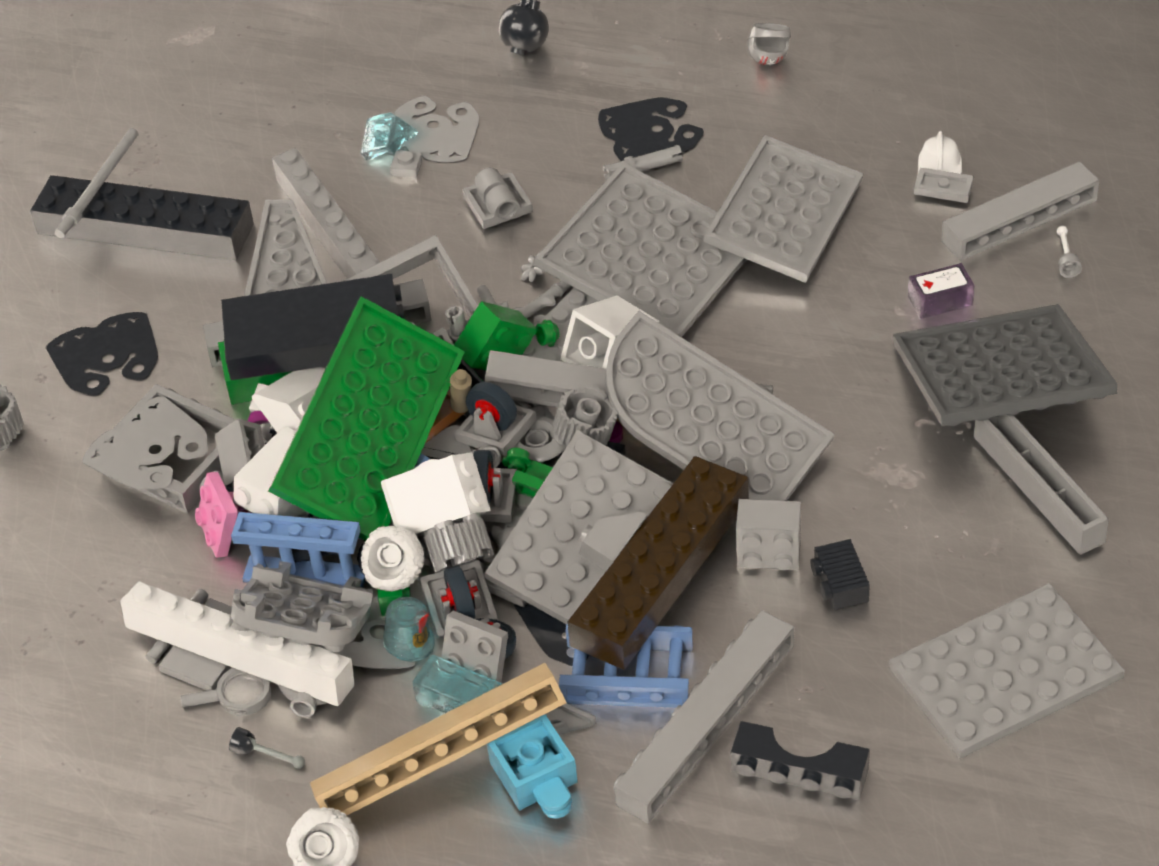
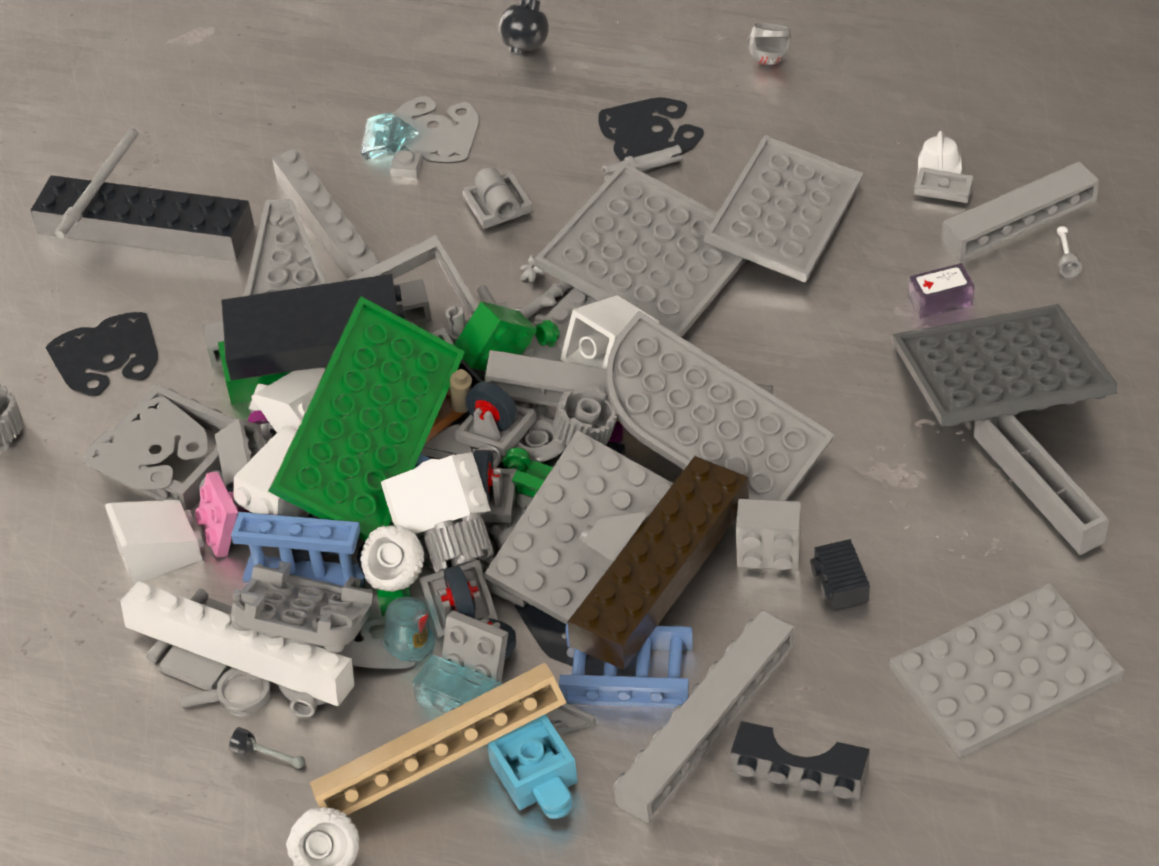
none -> white slope [104,500,204,585]

